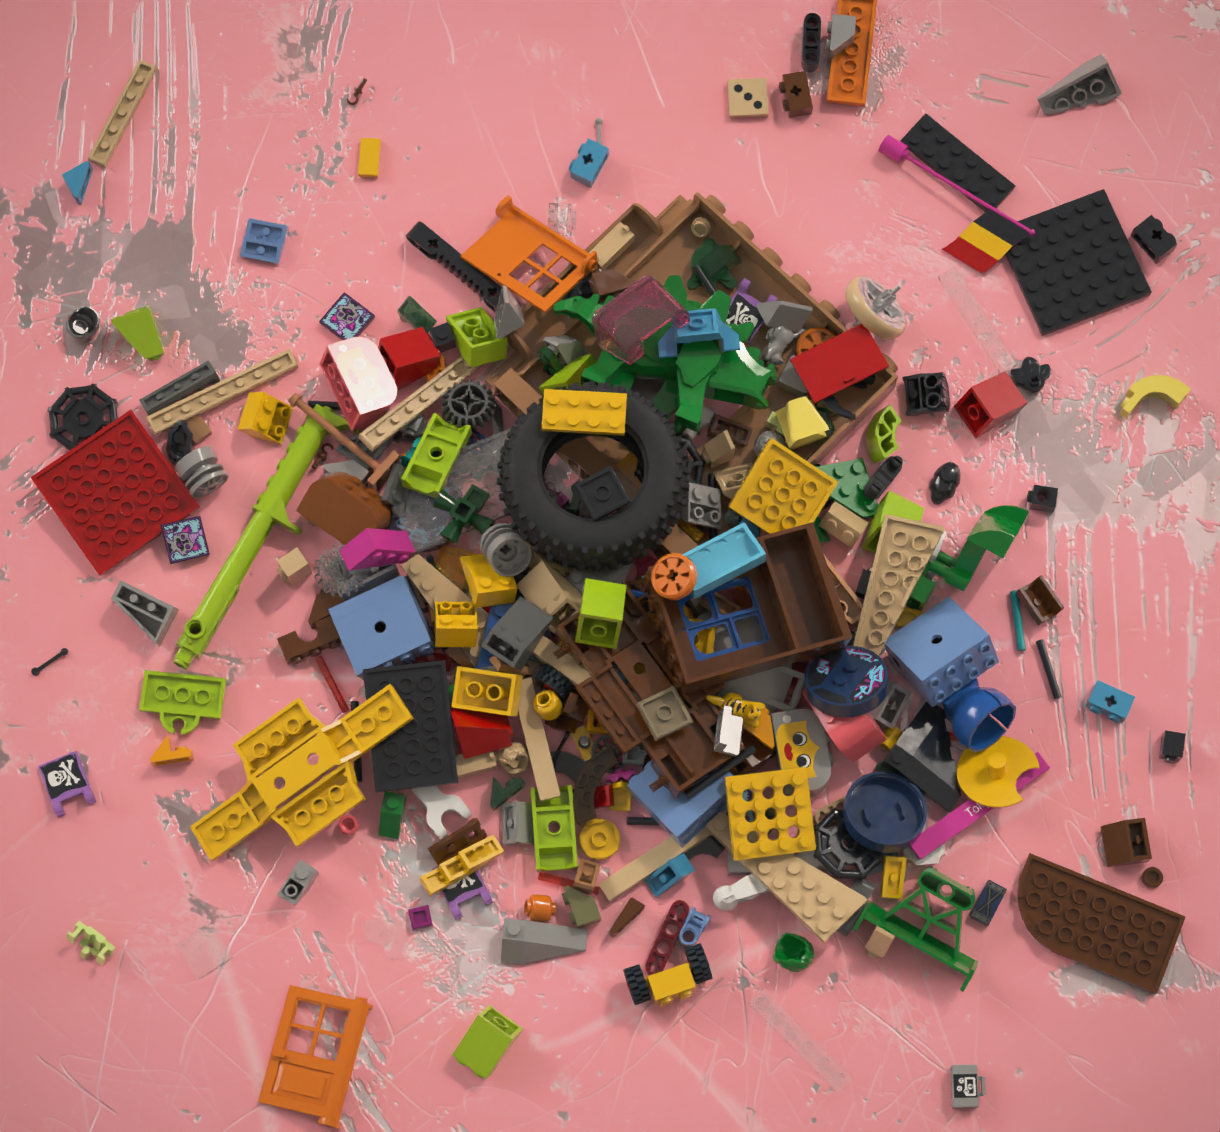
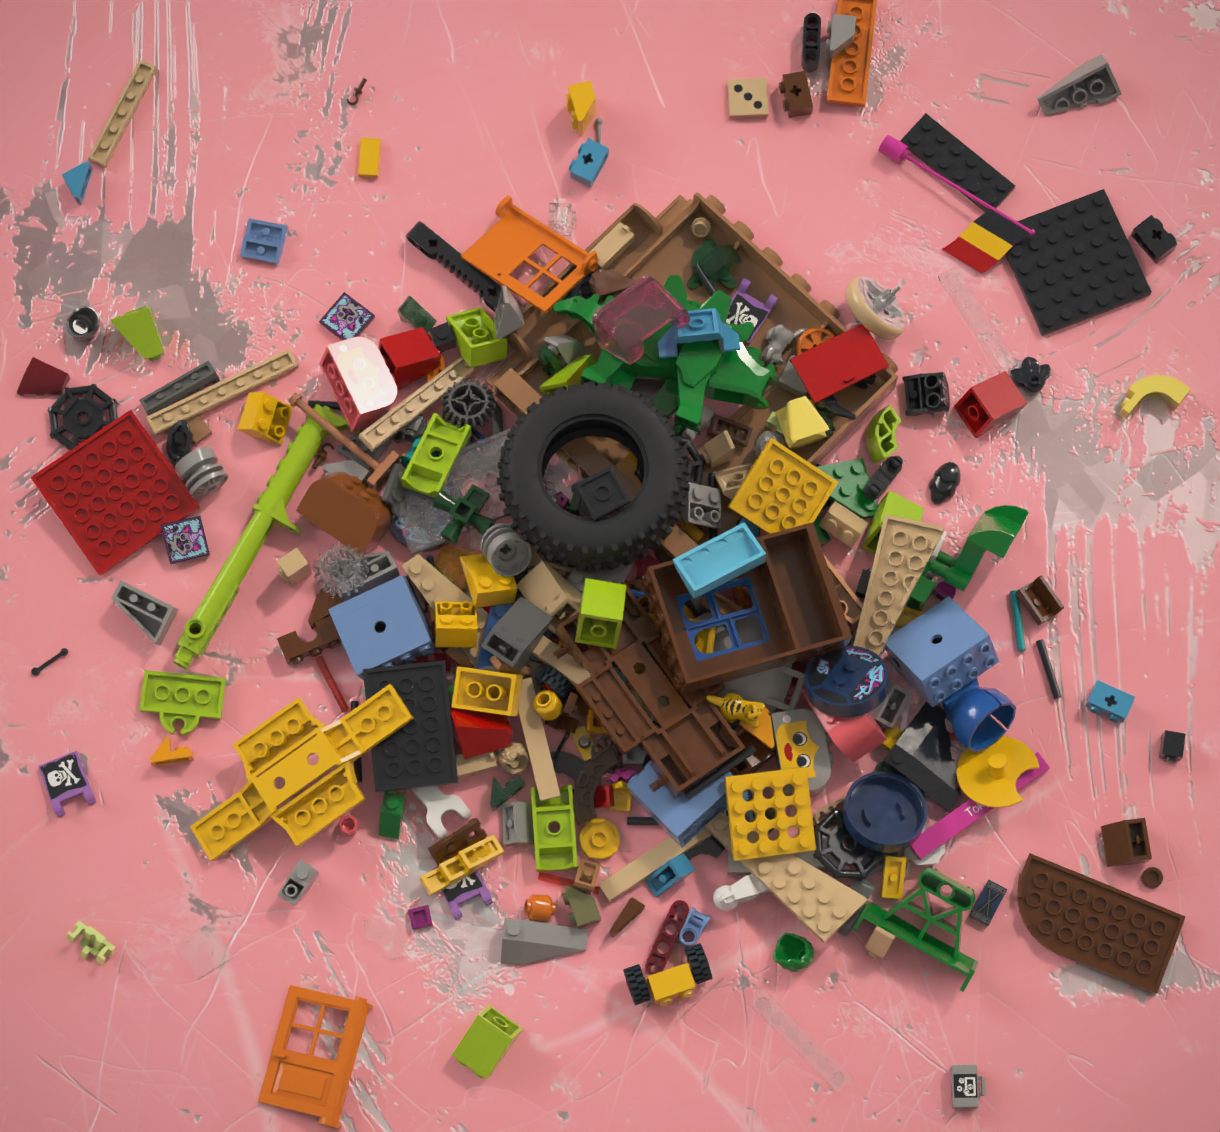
dark pink wedge [340,528,416,571] -> none
yellow plate [542,389,627,436] -> none
dark tan plate [636,686,693,741] -> none
orange wheel [651,553,697,600] -> none
panel [714,705,743,756] -> none
clear light blue plate [724,509,741,527] -> none
light grey slope [757,301,813,332] -> none
black brick [1027,485,1058,513] -> none
none -> dark red slope [17,357,71,396]
none -> yellow slope [565,80,596,136]
none -> magenta brick [932,581,956,601]

